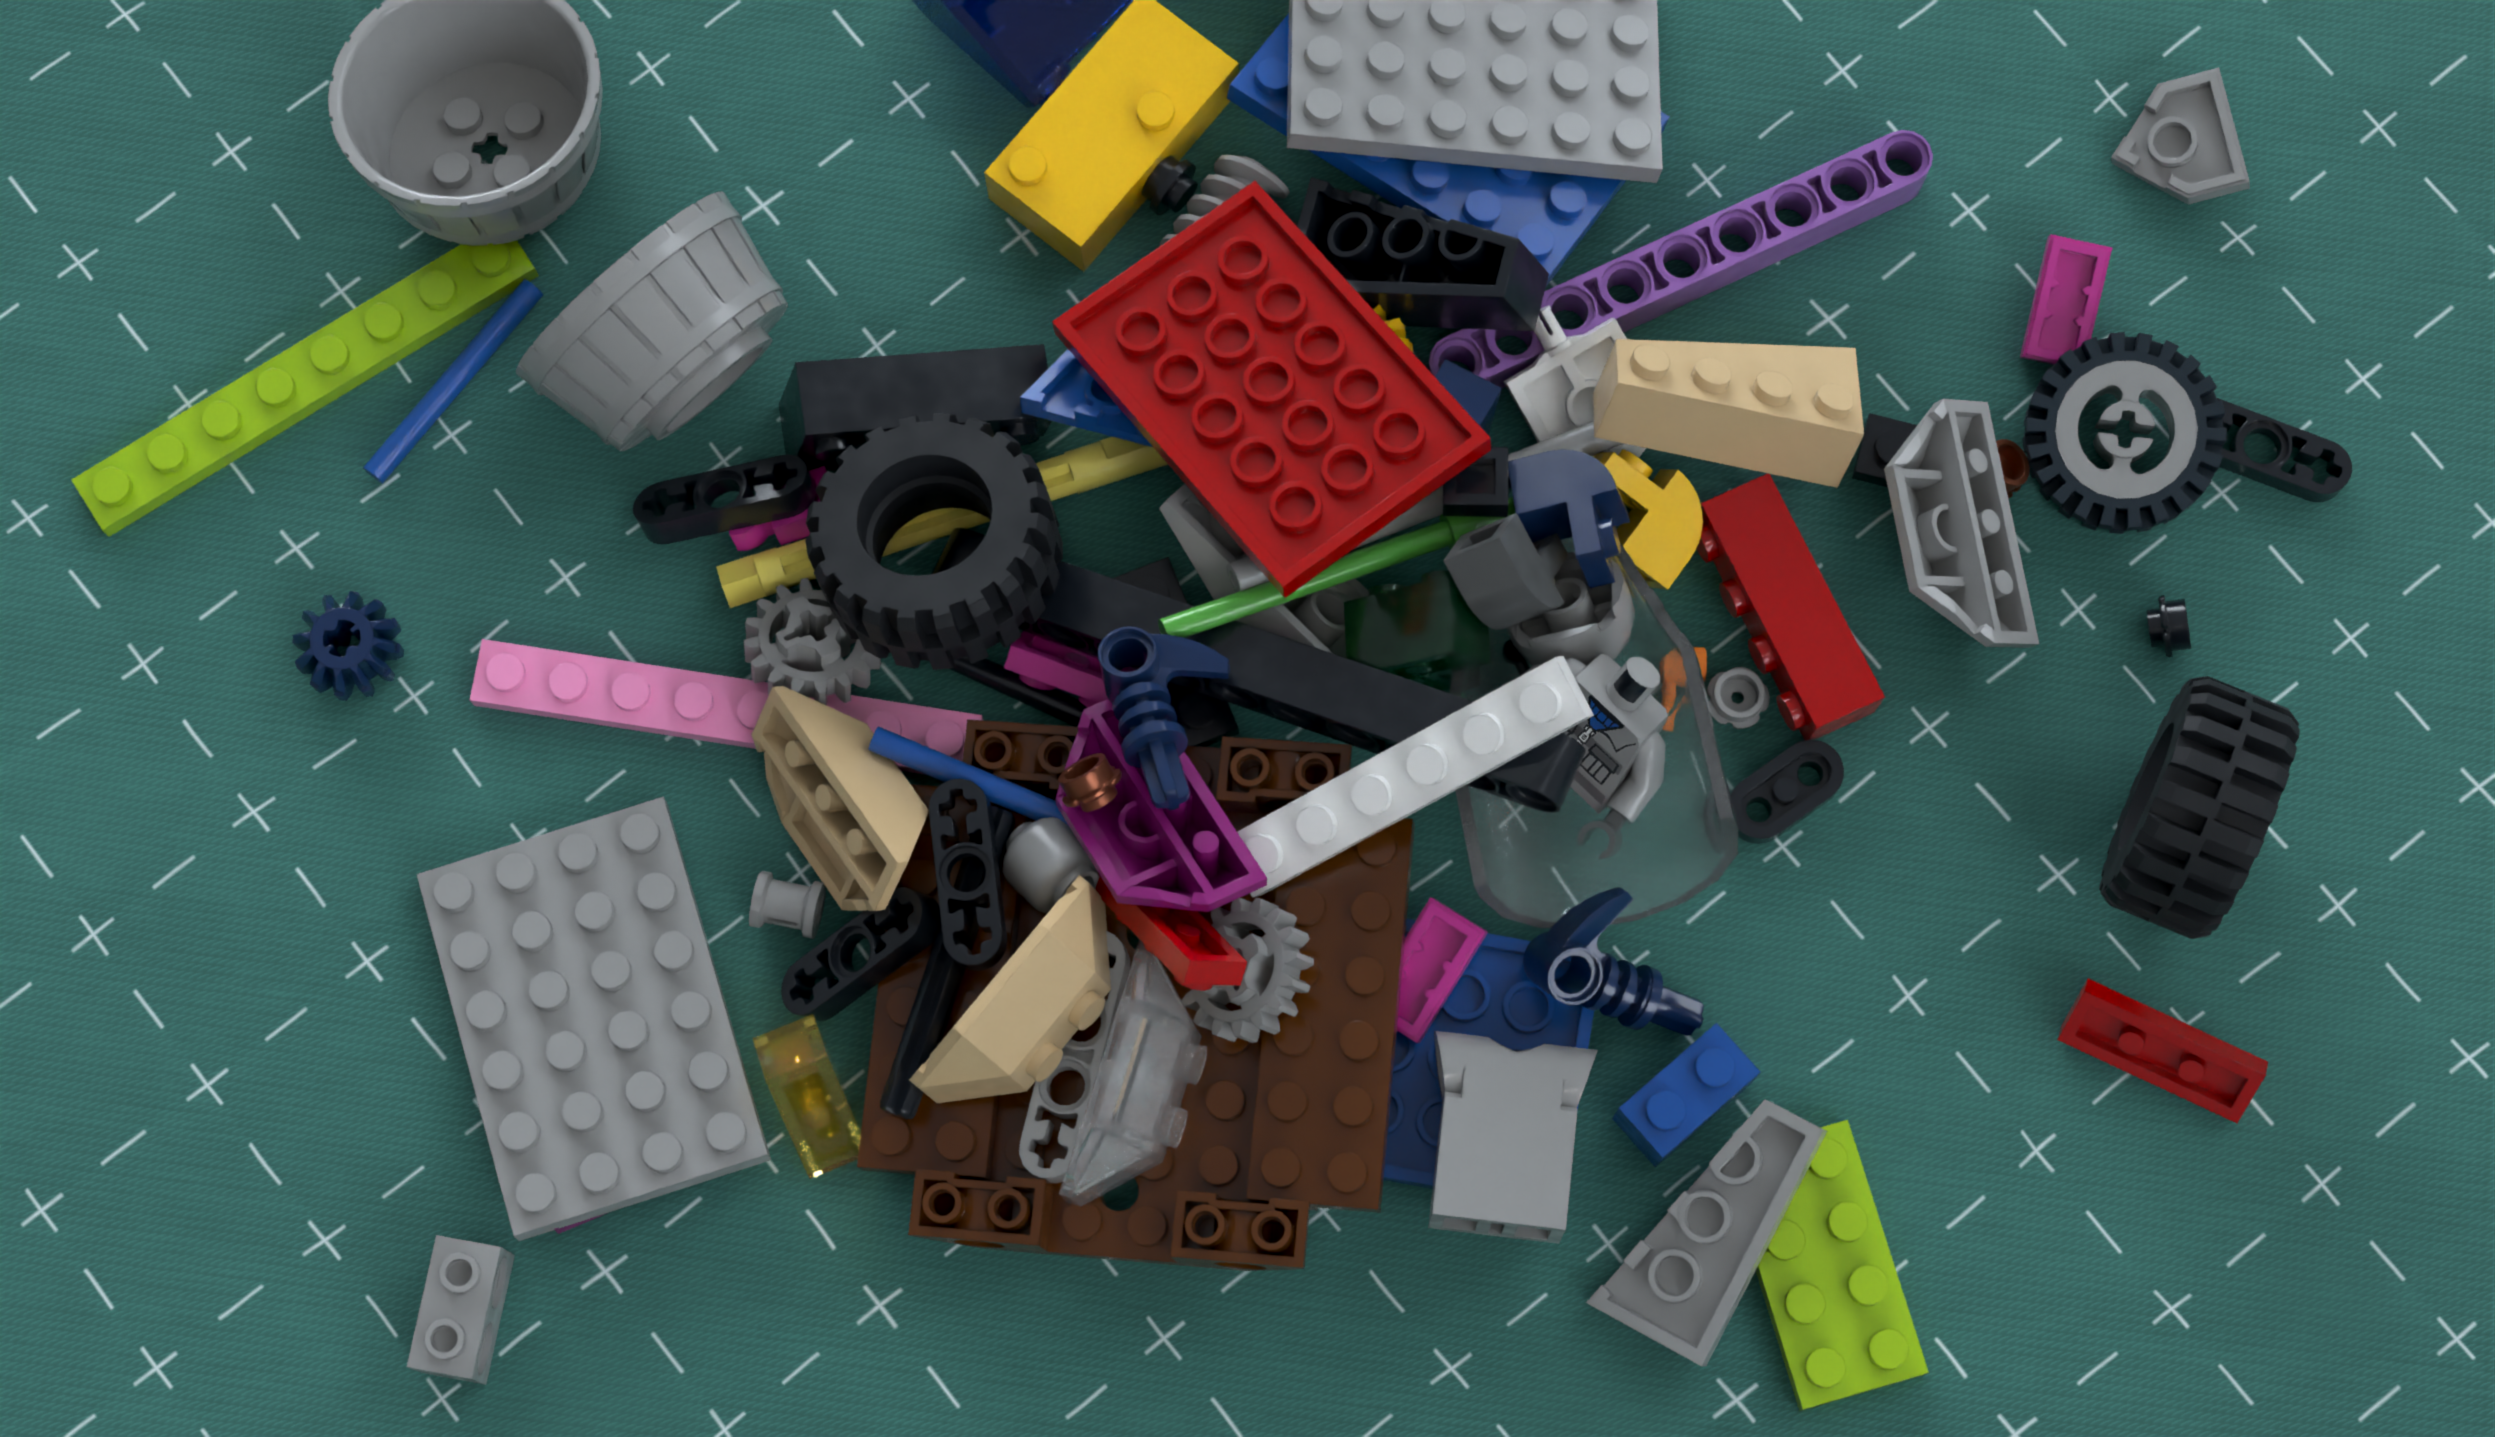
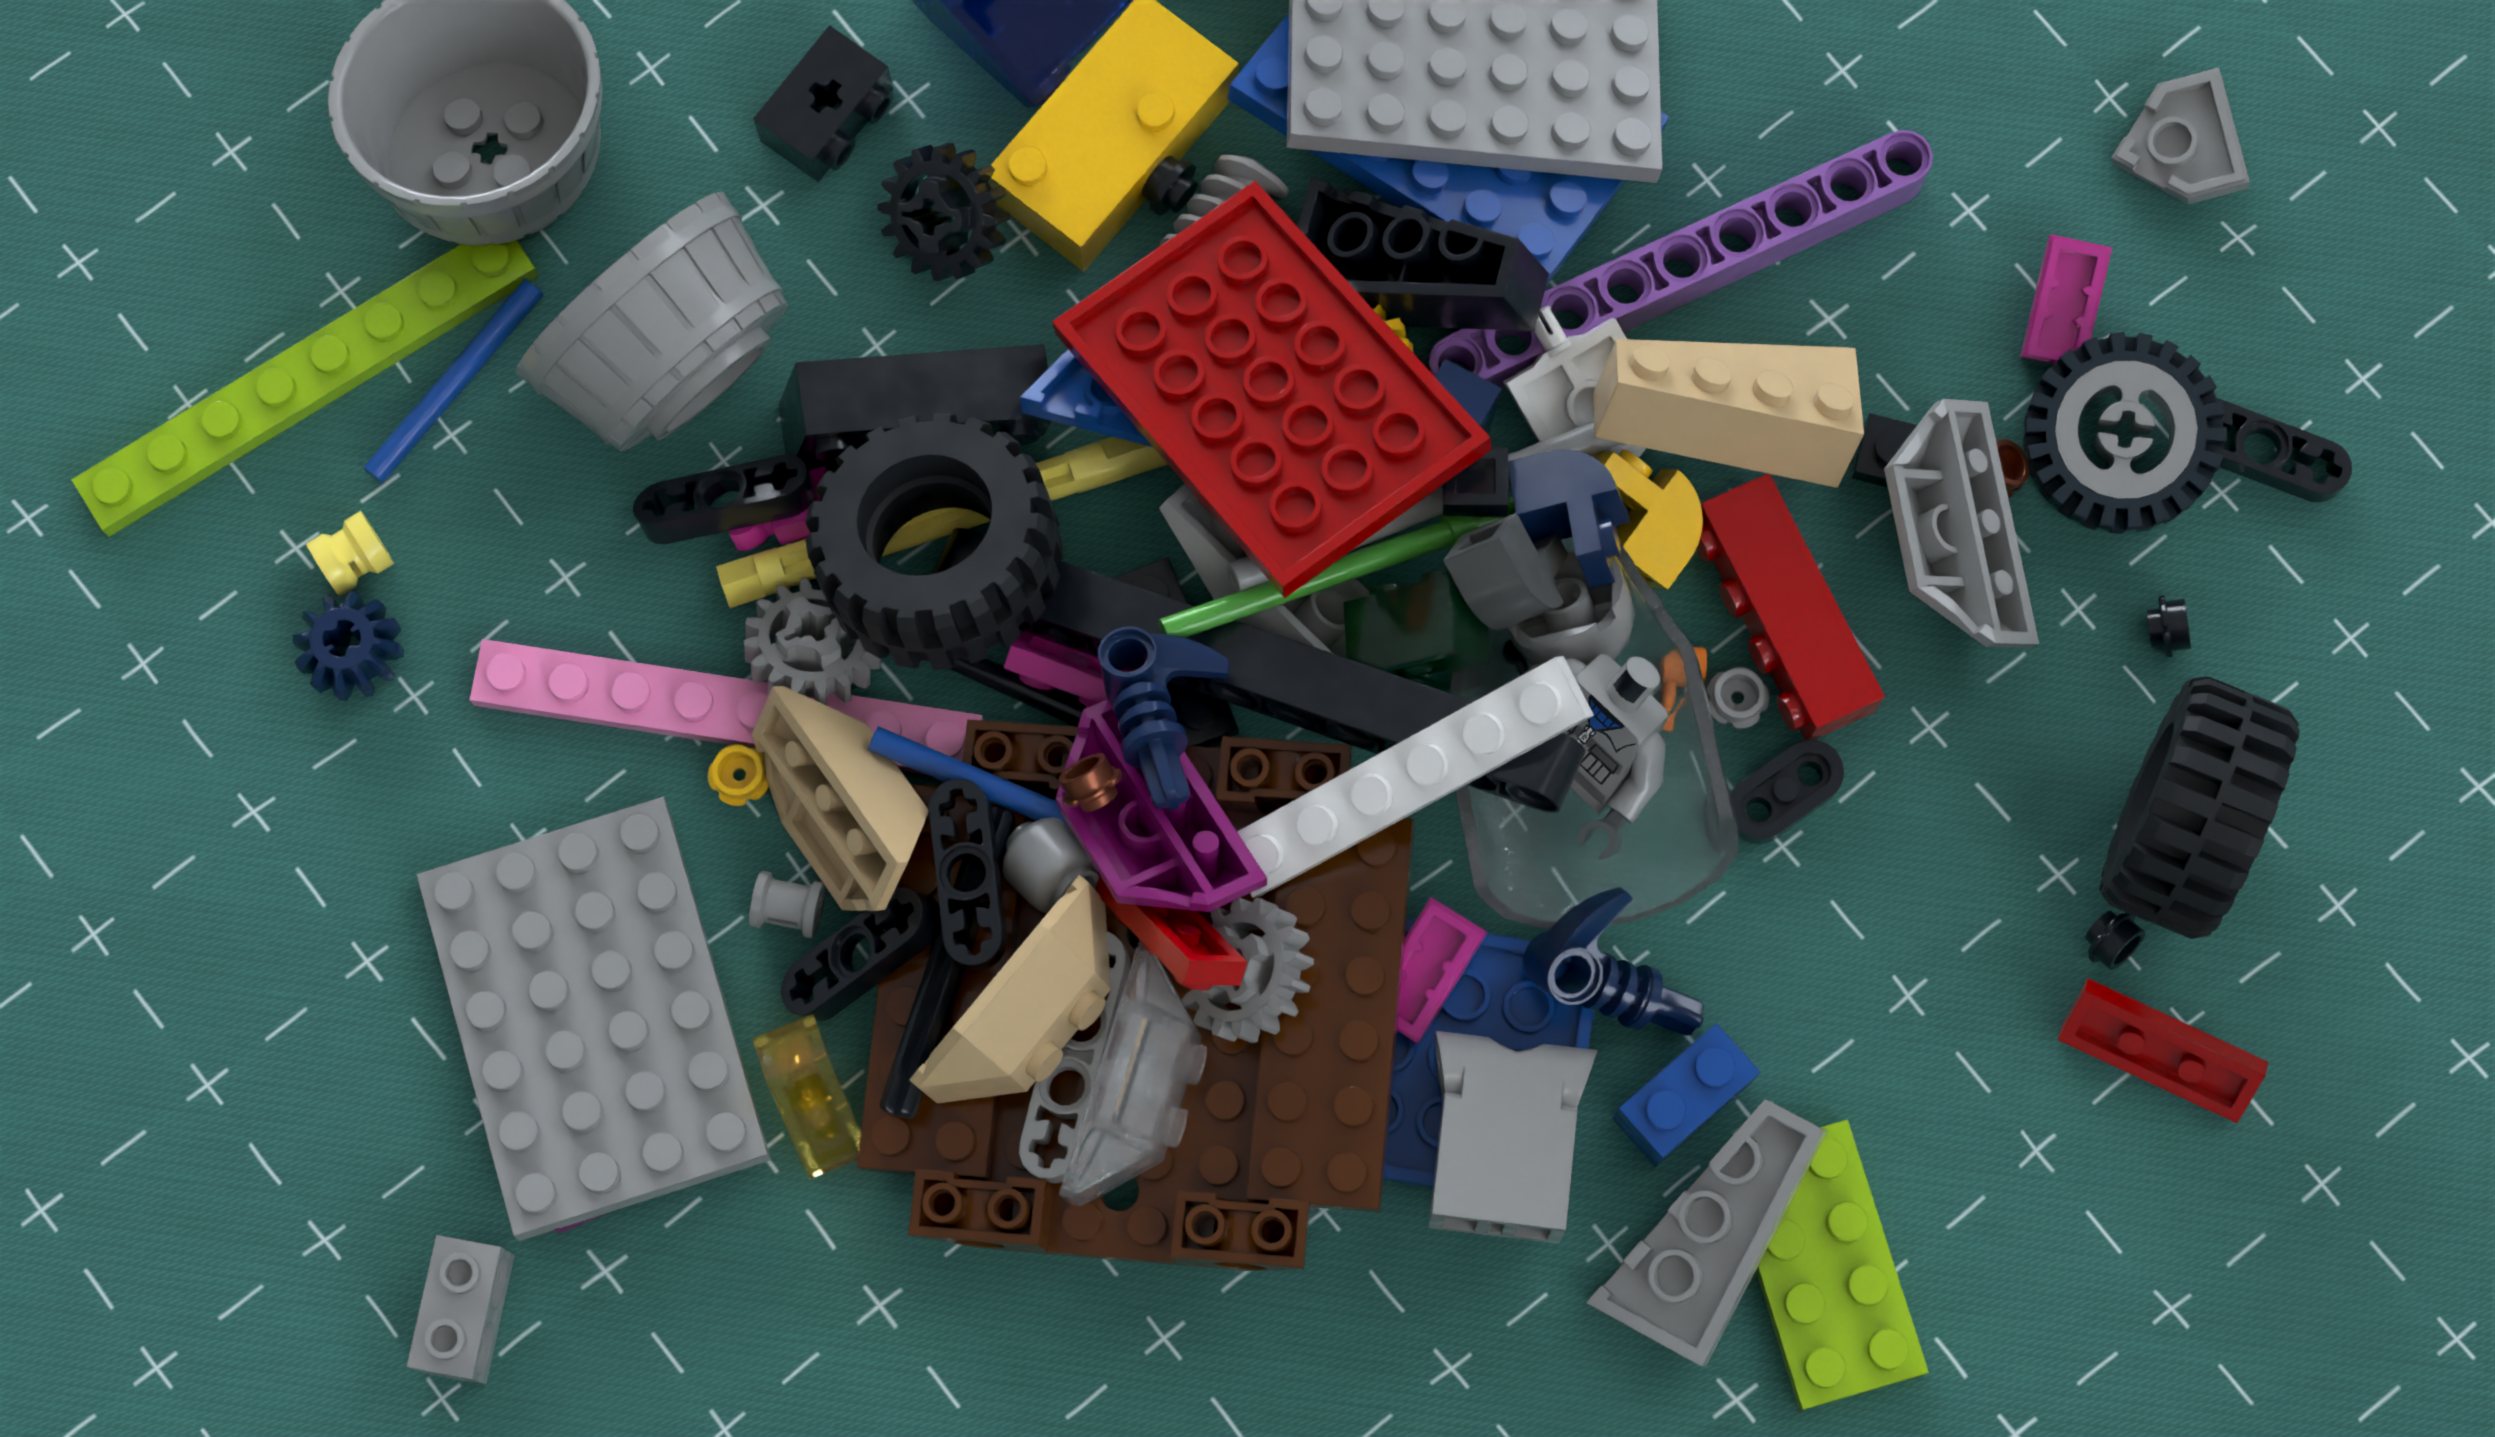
none -> light yellow wheel [306,511,394,597]
none -> yellow plate [707,744,769,806]
none -> black brick [753,25,894,182]
none -> black gear [877,142,1010,281]
none -> black plate [2085,911,2145,970]

